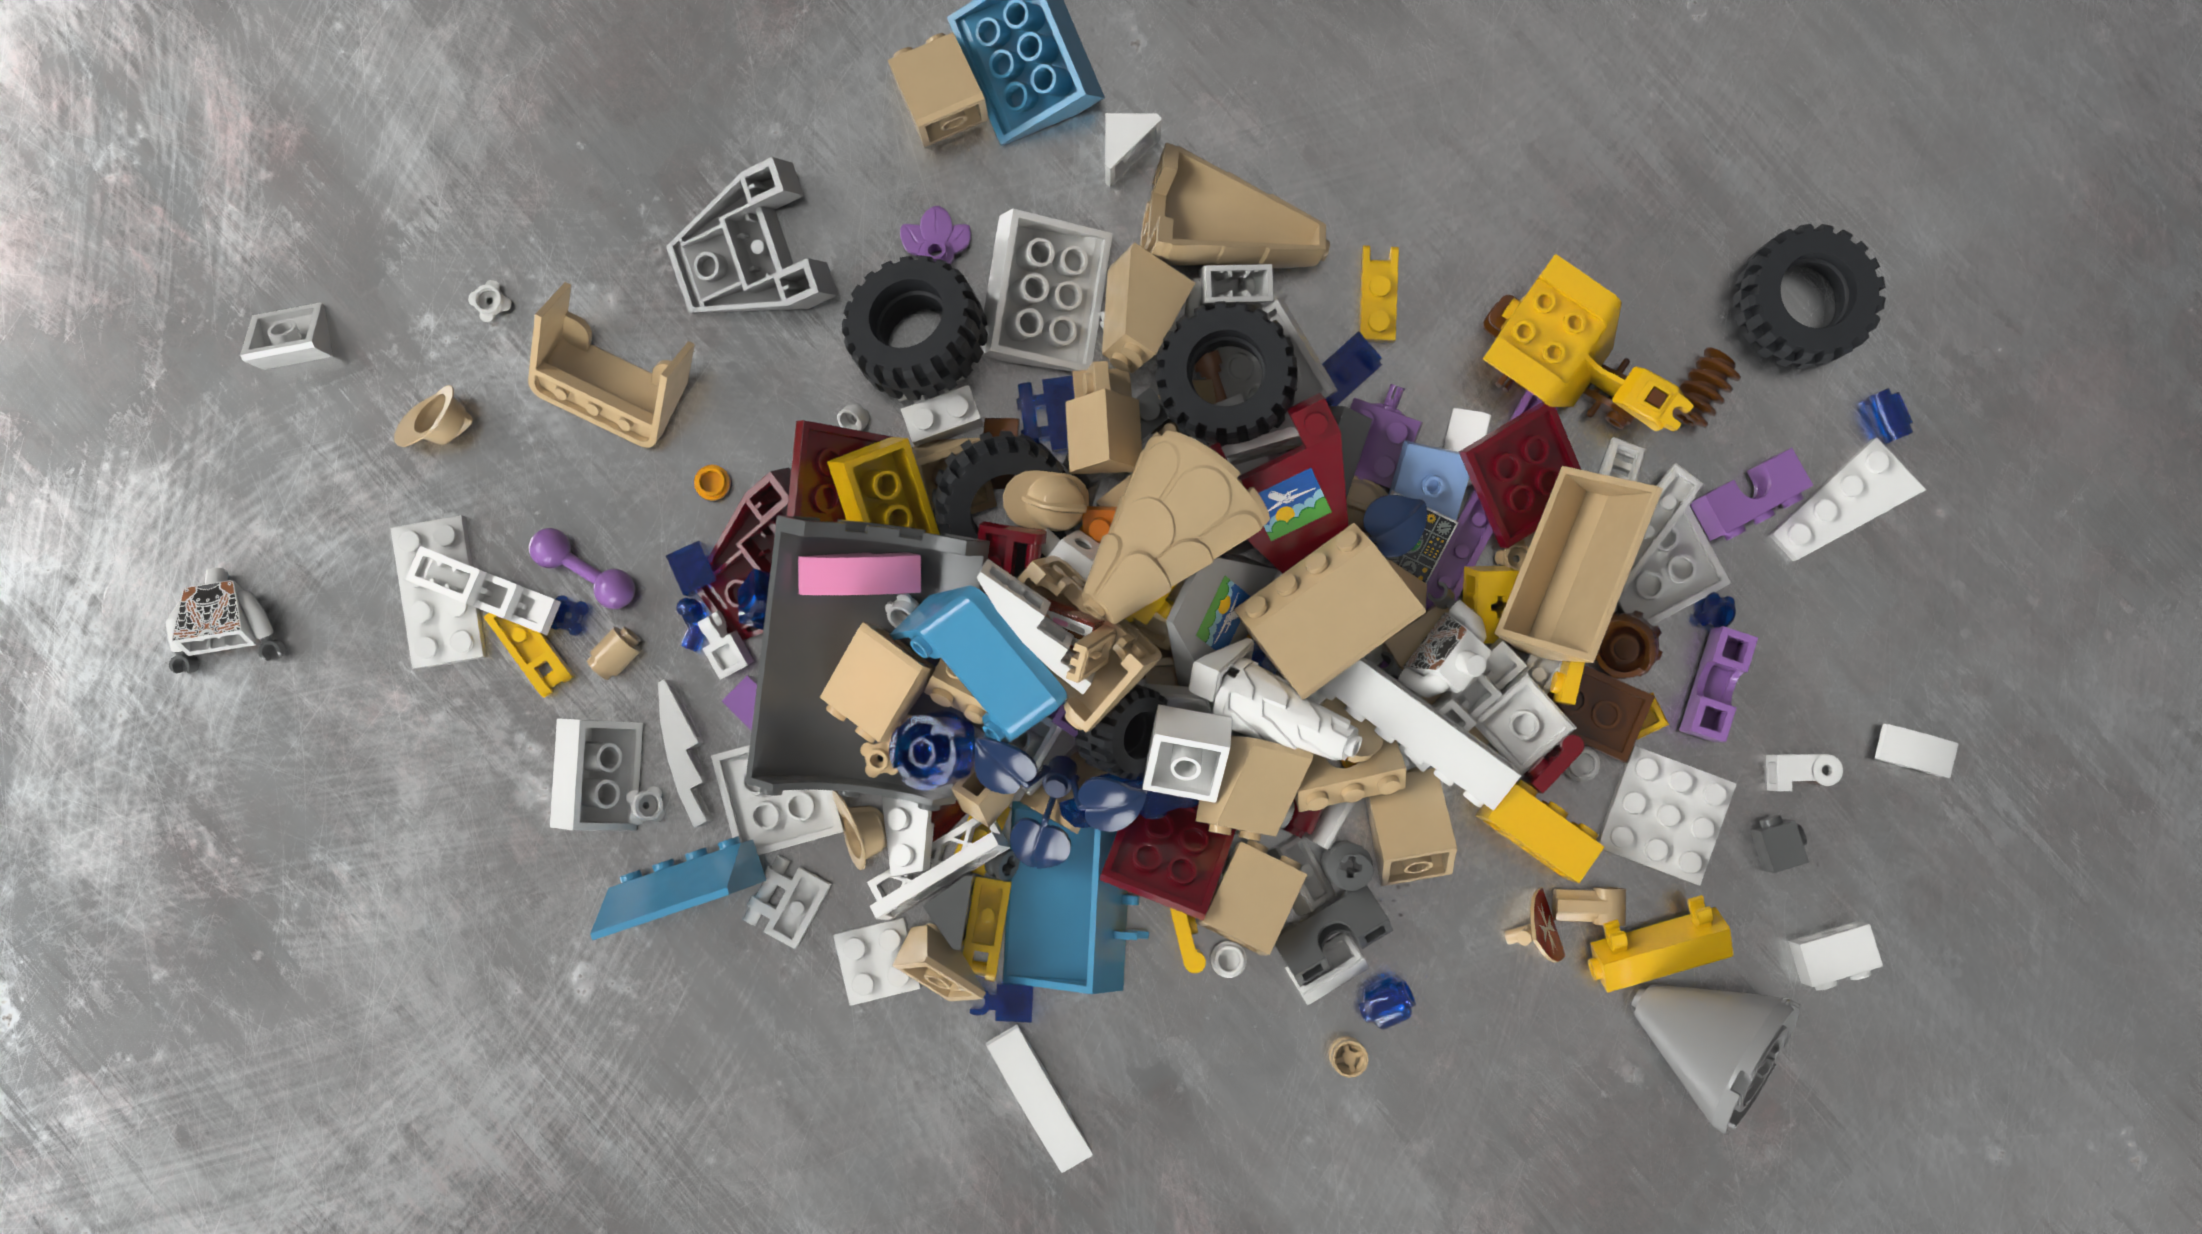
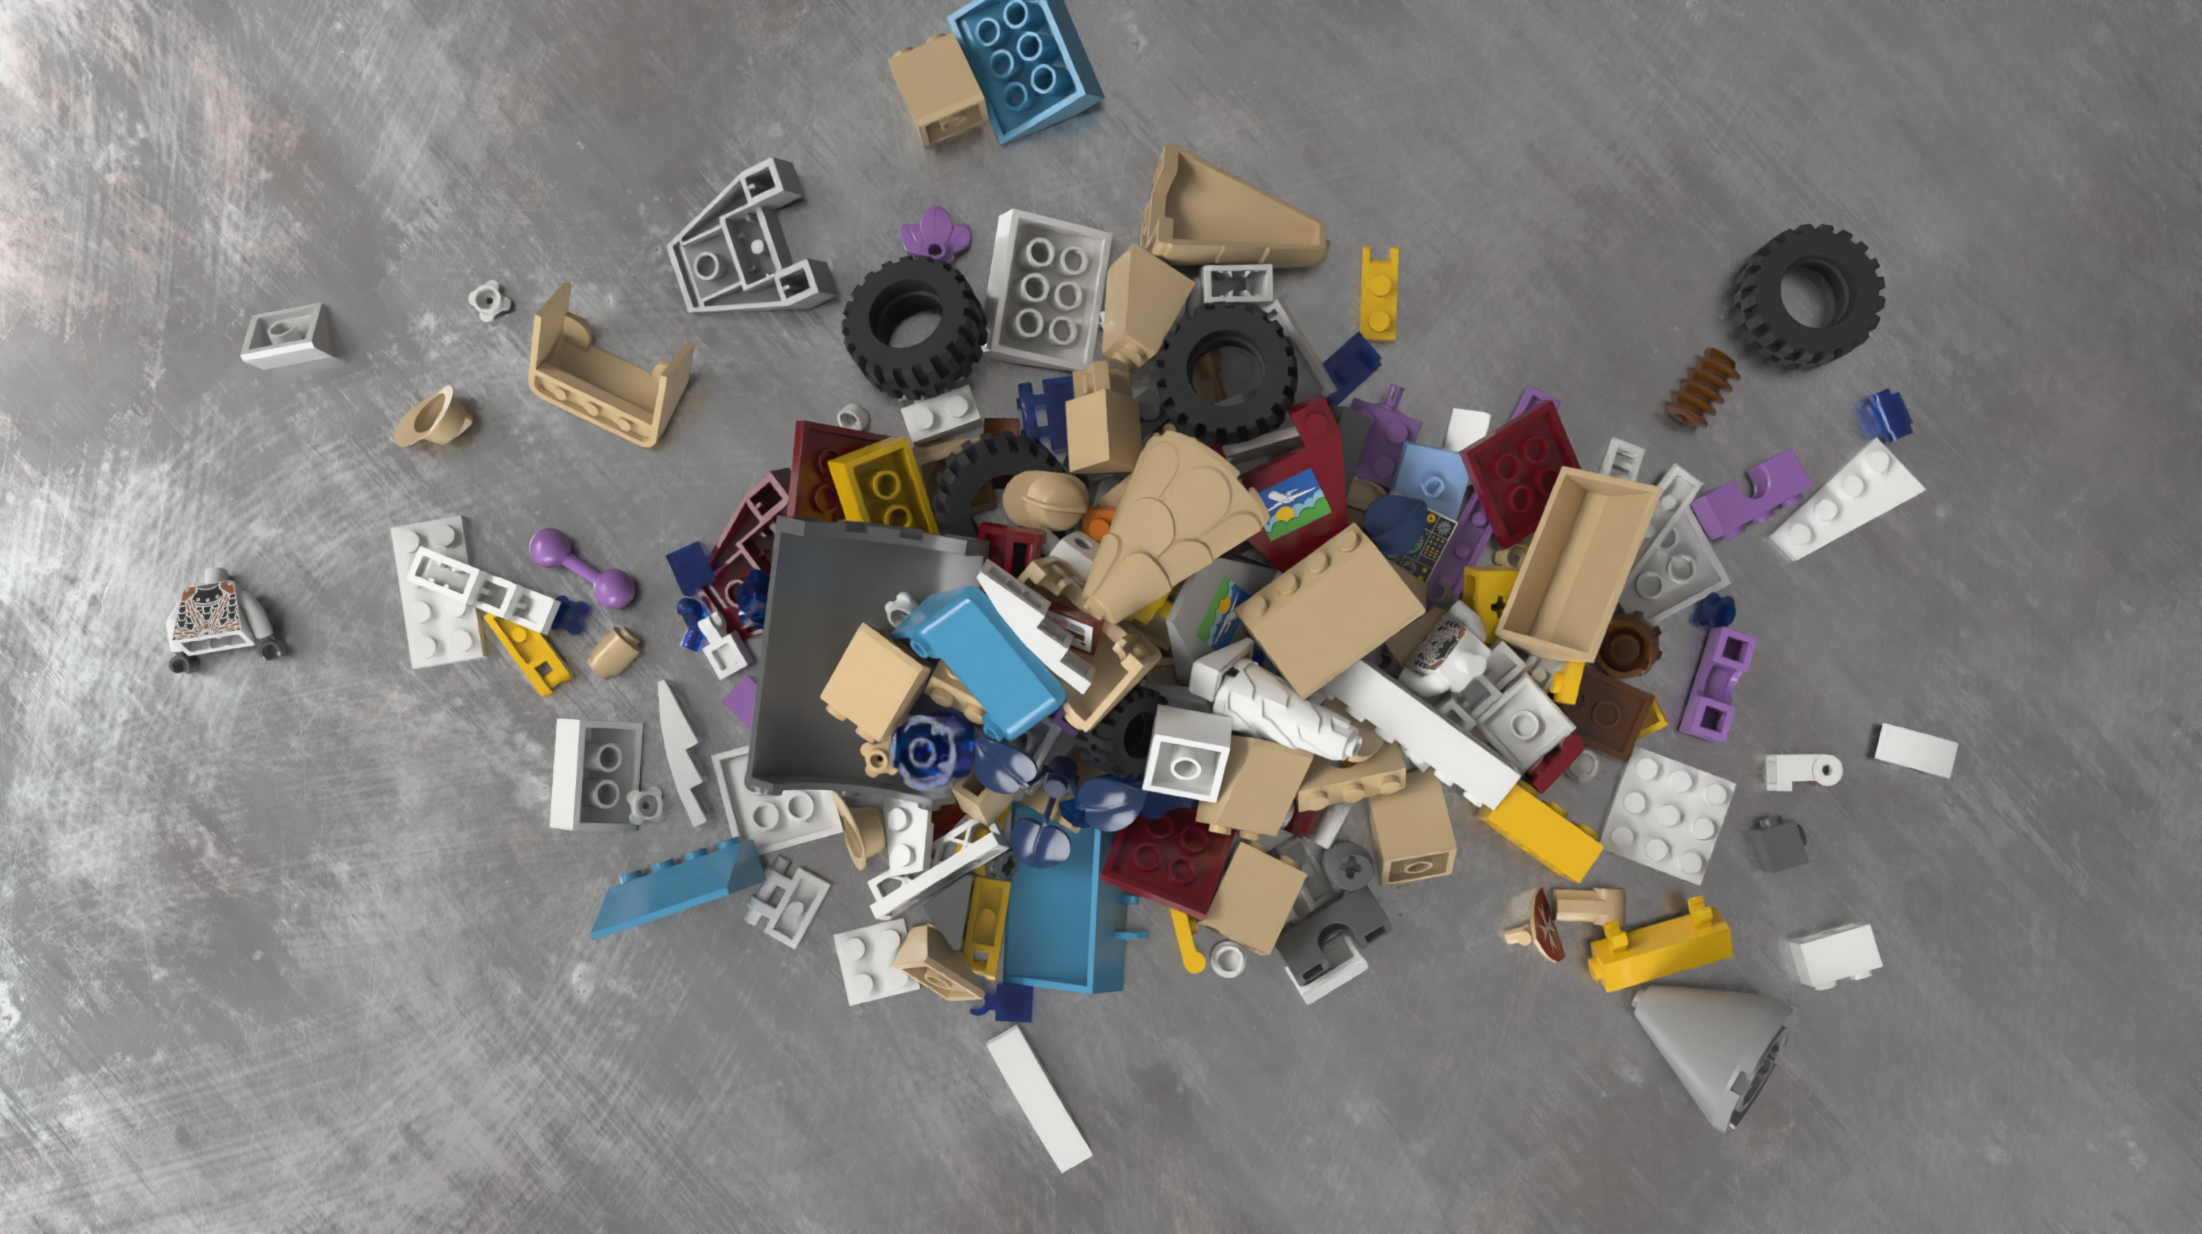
light orange plate [694,465,731,501] -> none
bright pink slope [798,552,921,595] -> none
tan tile [1066,624,1117,683] -> none
white slope [1105,113,1162,188] -> none
tan wheel [1328,1036,1369,1078] -> none
clear blue head [1358,975,1416,1030] -> none
yellow piece [1483,254,1694,432] -> none

